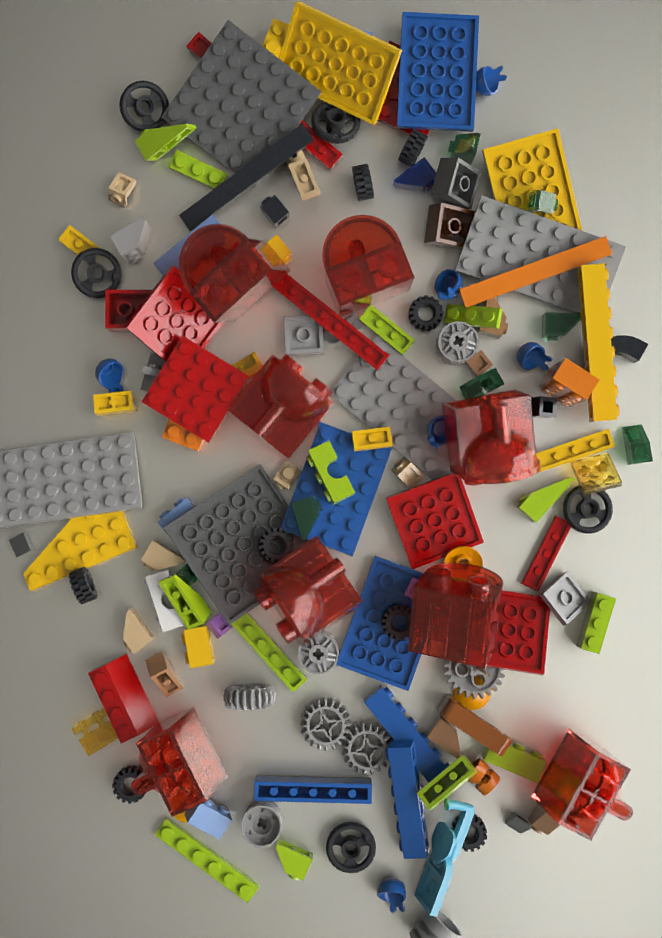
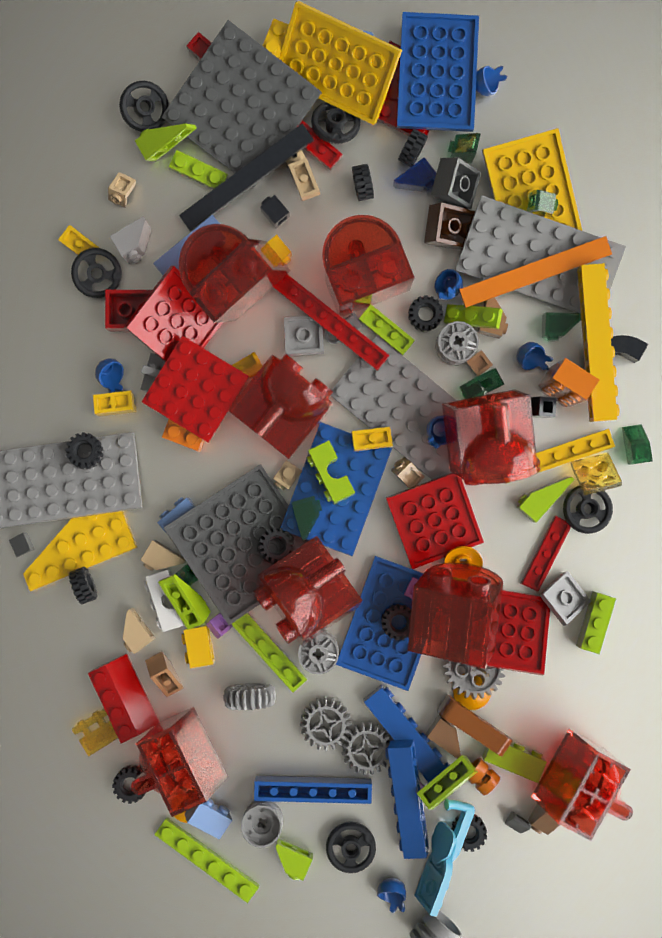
none -> black tyre [65,432,104,469]

